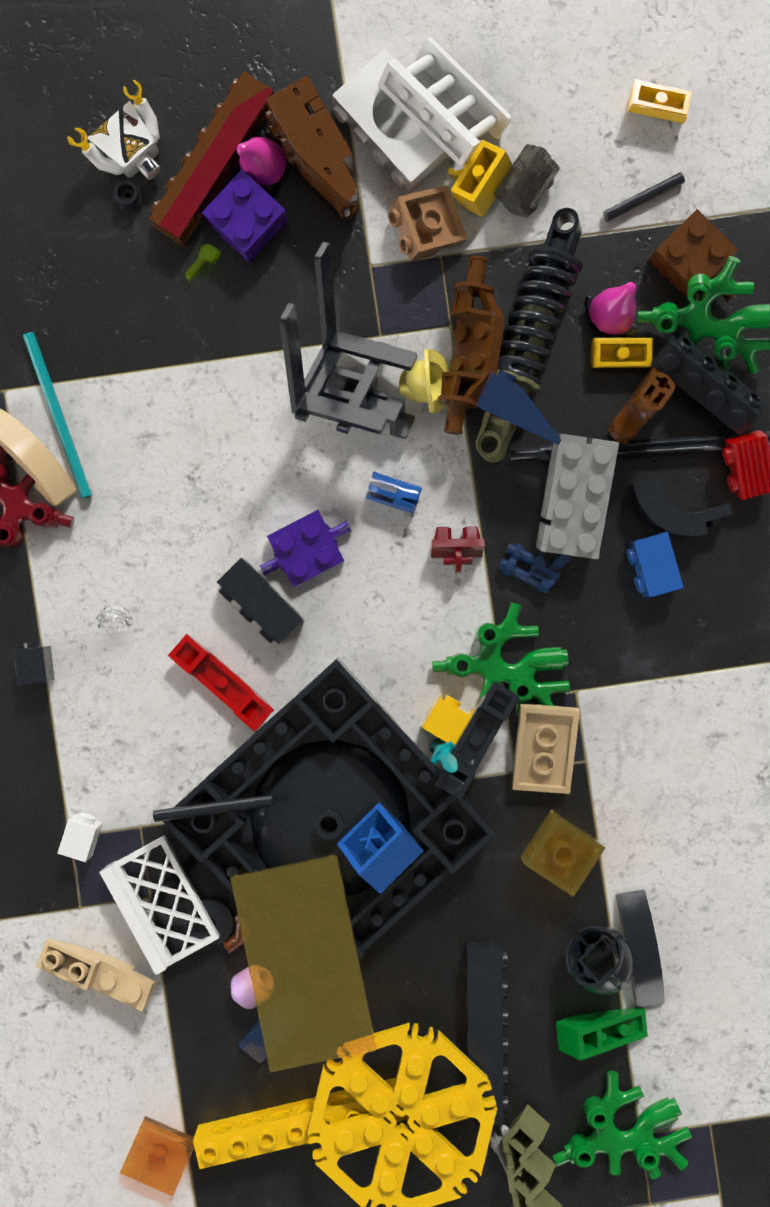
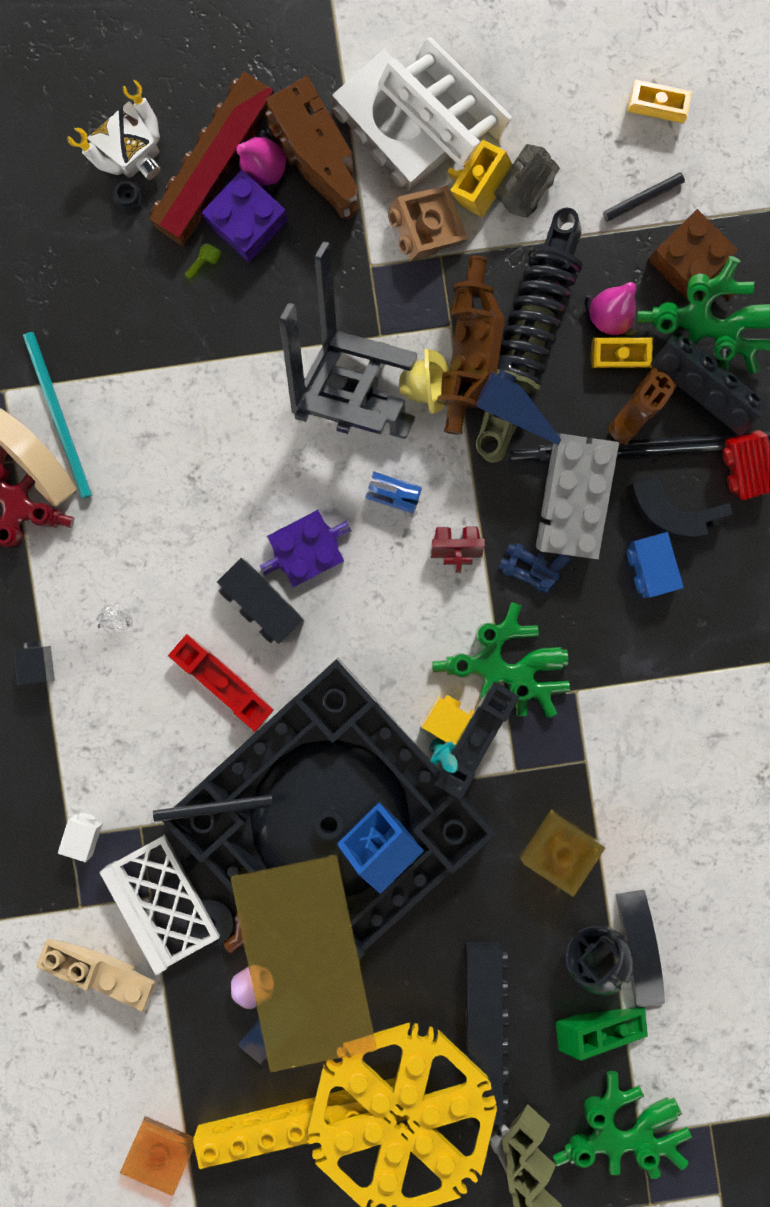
tan plate [511,704,580,794] -> none

